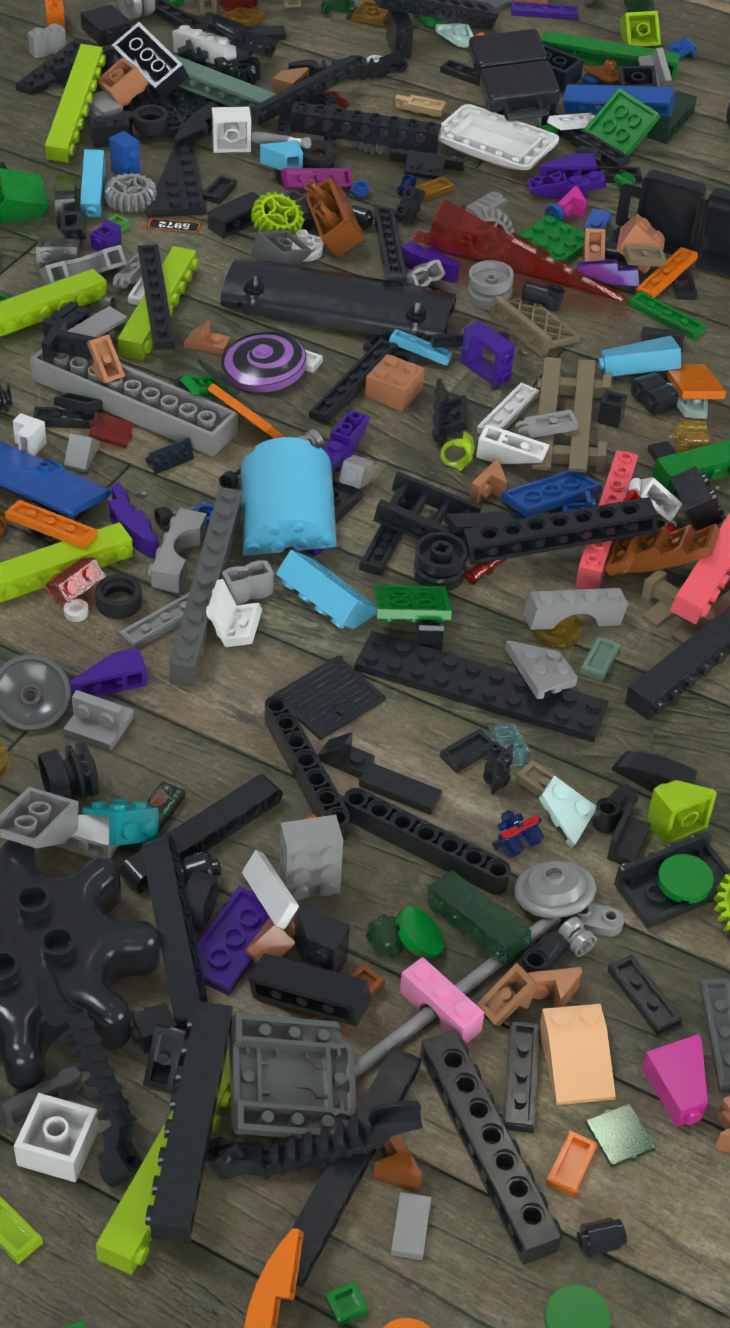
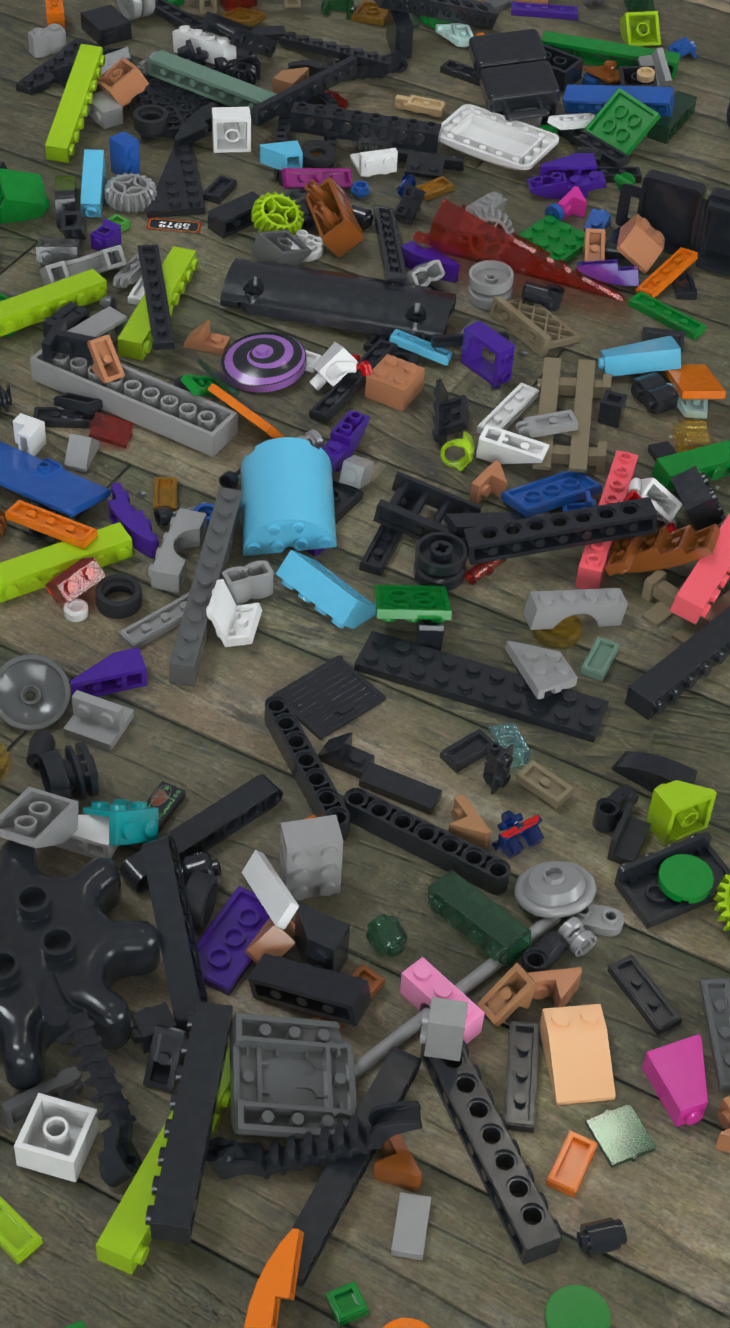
black hinge [89,111,134,148] -> none
black brick [112,22,189,100] -> none
black hinge [145,438,194,474] -> none
light grey piece [251,131,311,149] -> none
green tile [395,906,444,960] -> none
light aqua wing [538,776,596,848] -> none
dark tan plate [623,245,667,267] -> none
none -> black brick [26,731,56,771]
none -> pearl gold tile [153,477,177,514]
none -> black plate [279,32,399,71]
none -> white torso [310,342,373,391]
none -> white bracket [350,148,398,177]
none -> light grey brick [420,997,468,1061]
none -> medium nougat slope [448,794,491,850]
none -> tan tile [637,67,655,83]

